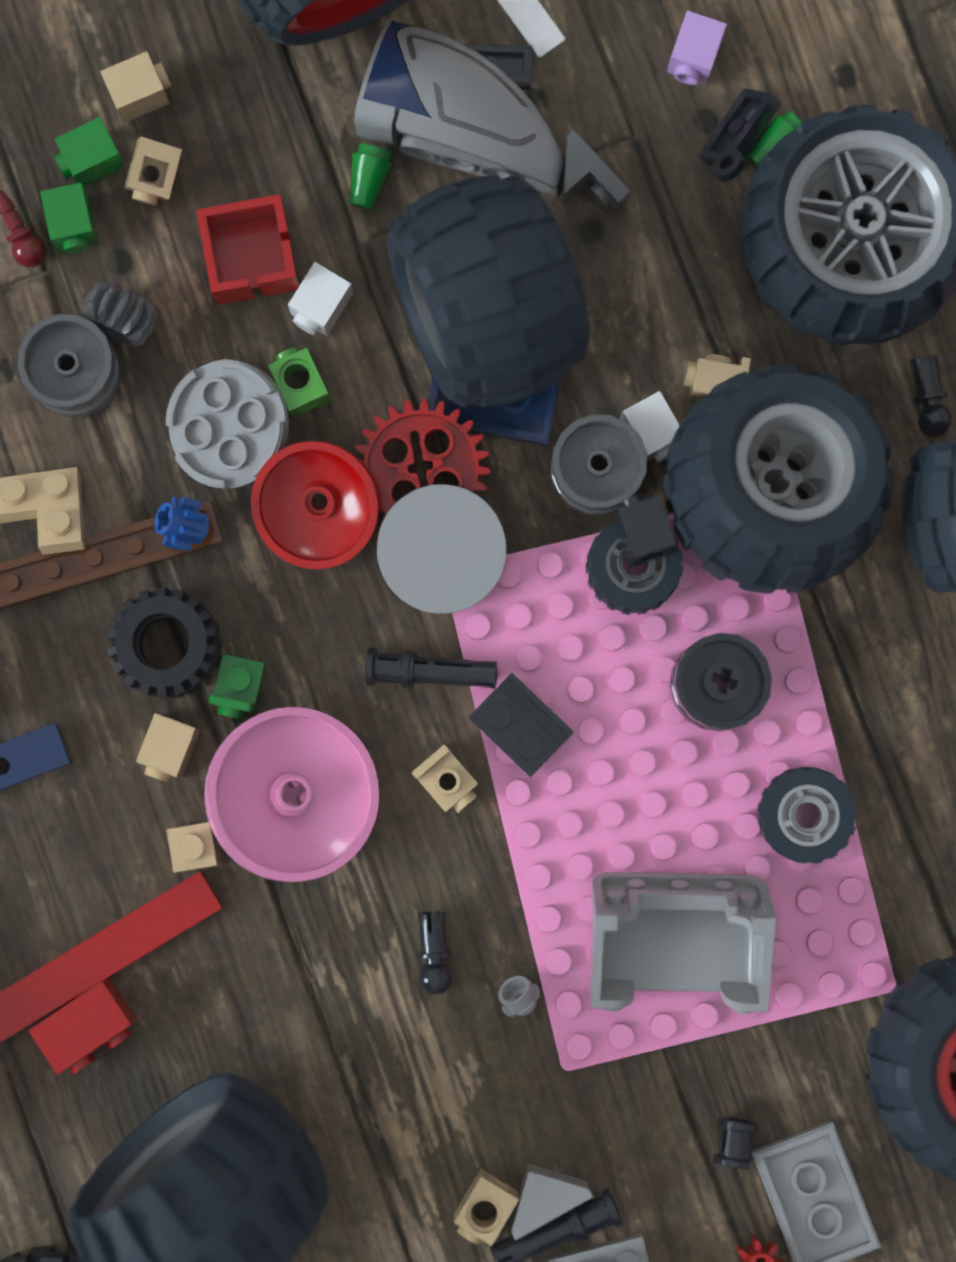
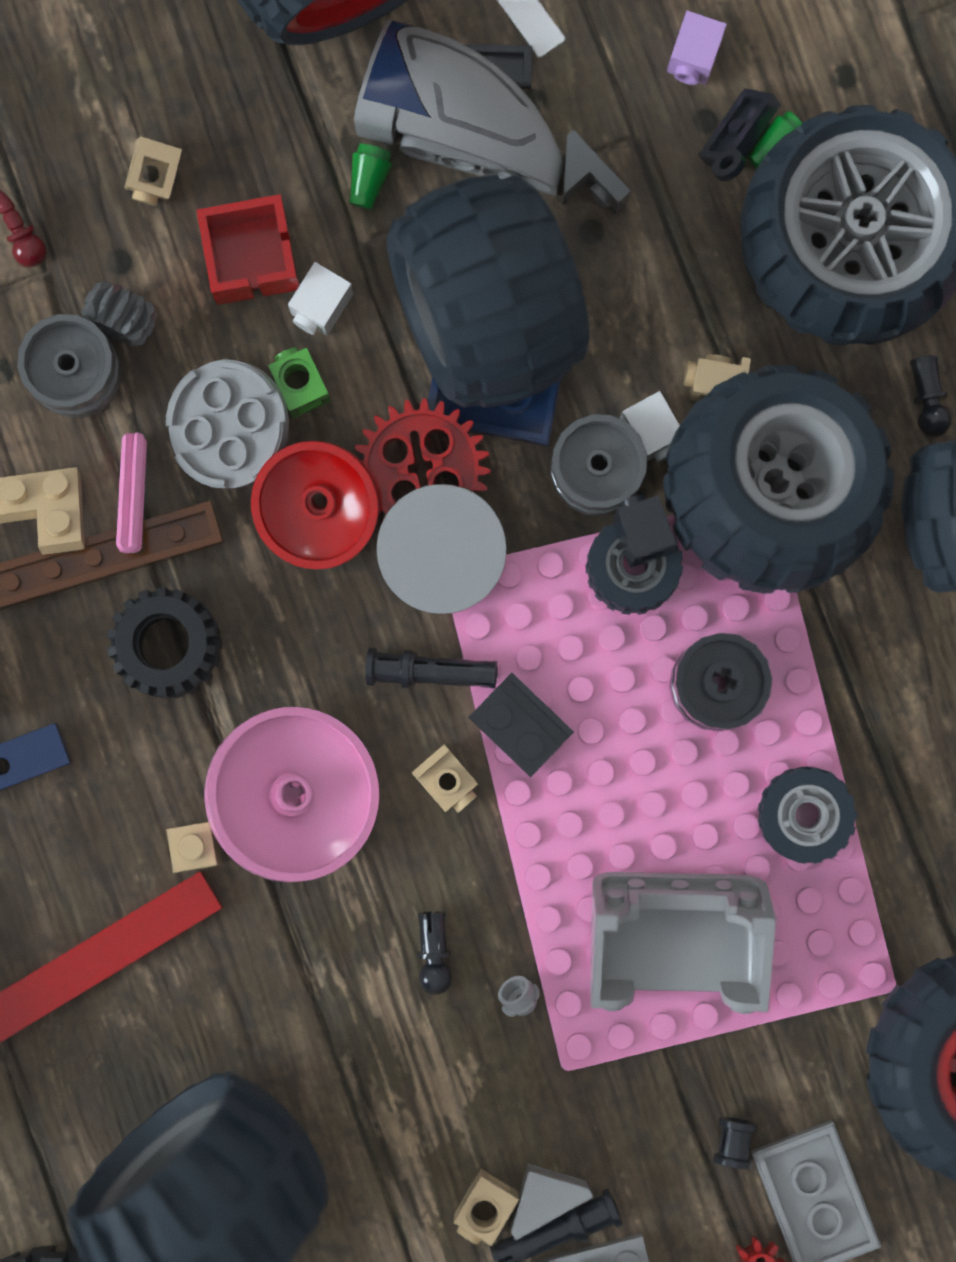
red brick [28,977,138,1075] -> none
green brick [40,182,100,254] -> none
green brick [54,117,126,187] -> none
tan brick [100,51,171,123] -> none
tan brick [136,713,201,782] -> none
blue gear [155,496,209,551] -> none
green bracket [208,654,266,720] -> none
none -> bright pink axle [116,433,147,553]

